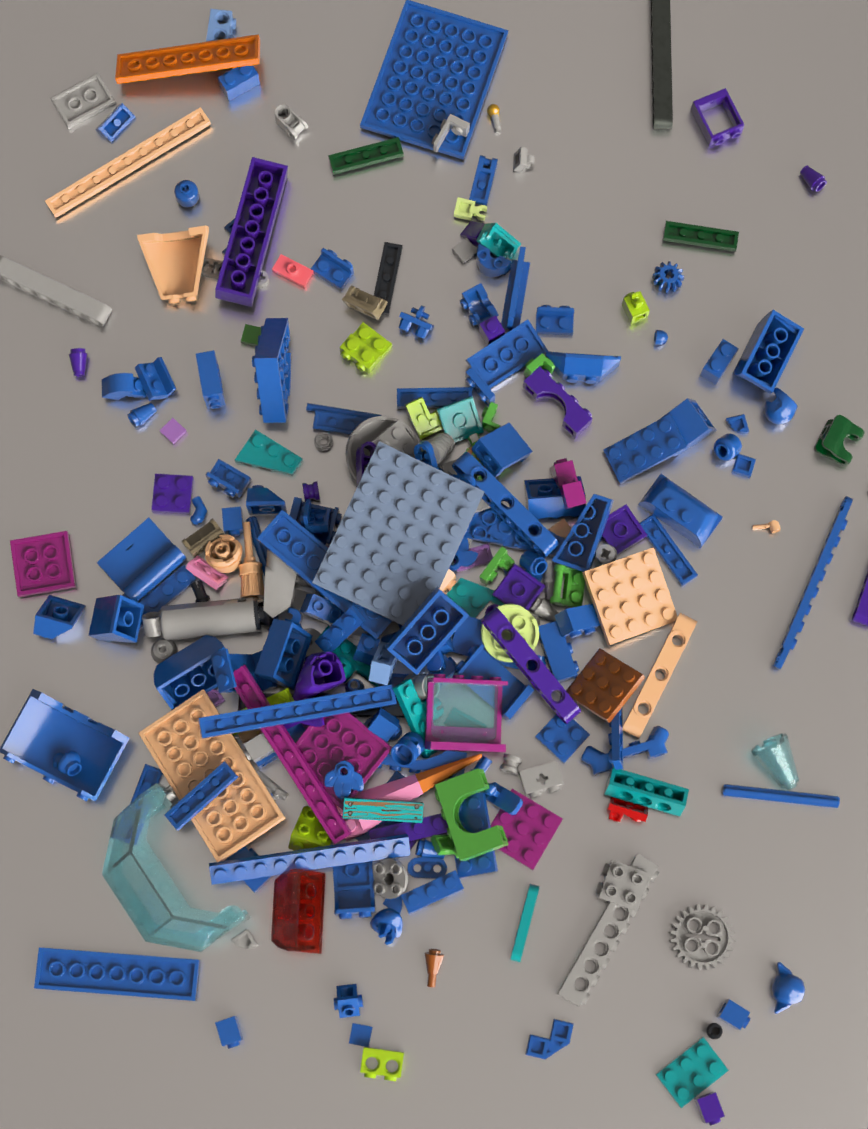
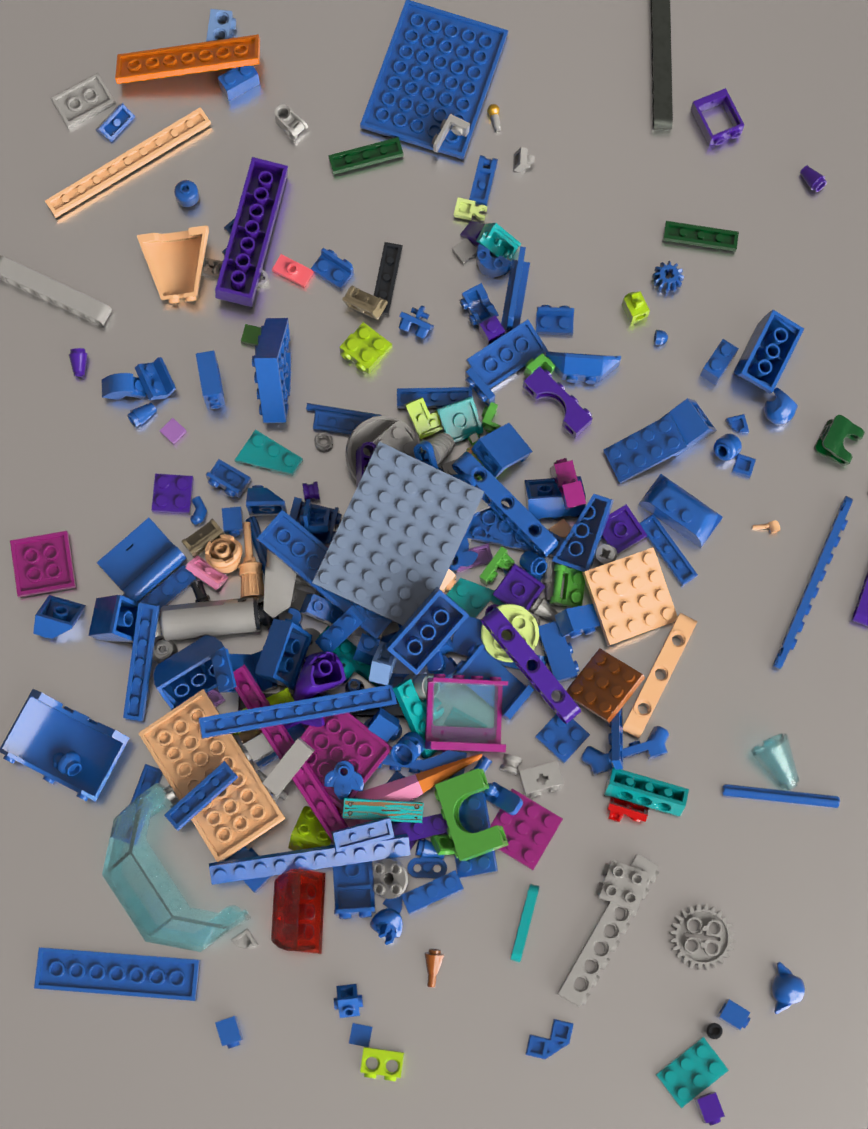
none -> blue plate [123,602,160,721]
none -> light grey tile [262,737,315,796]
none -> plate [331,817,394,852]

